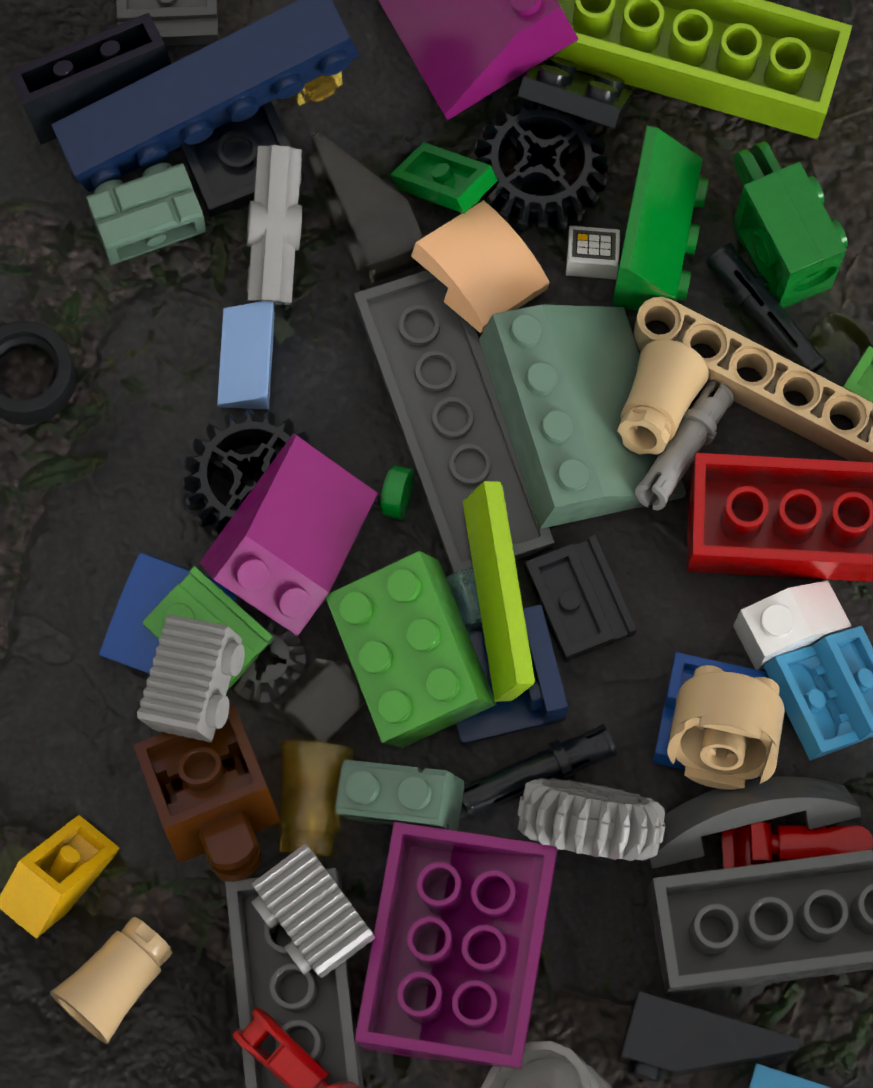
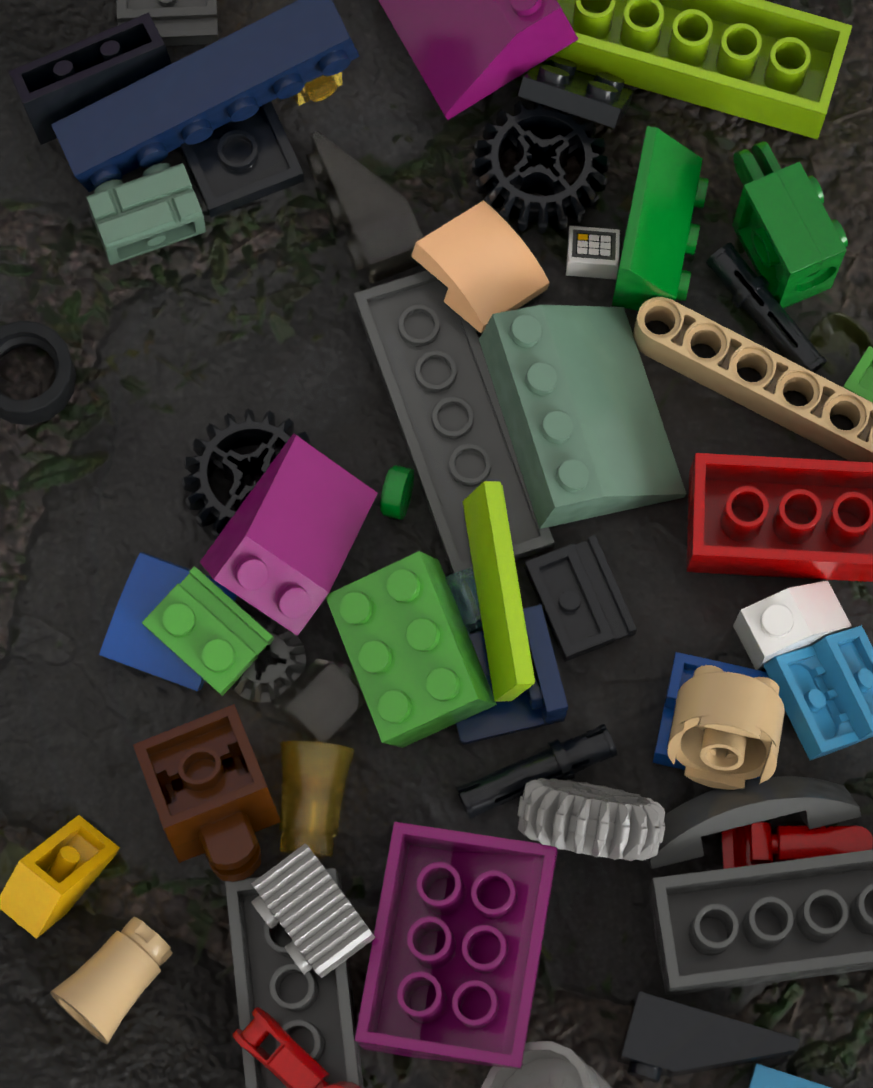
light grey brick [137,614,245,742] -> none
light blue slope [217,301,275,410] -> none
light grey piece [246,145,302,305] -> none
sand green brick [335,760,465,831] -> none
green plate [390,142,498,214] -> none
tan plant [617,339,709,455] -> none
light grey pin [635,381,734,510] -> none

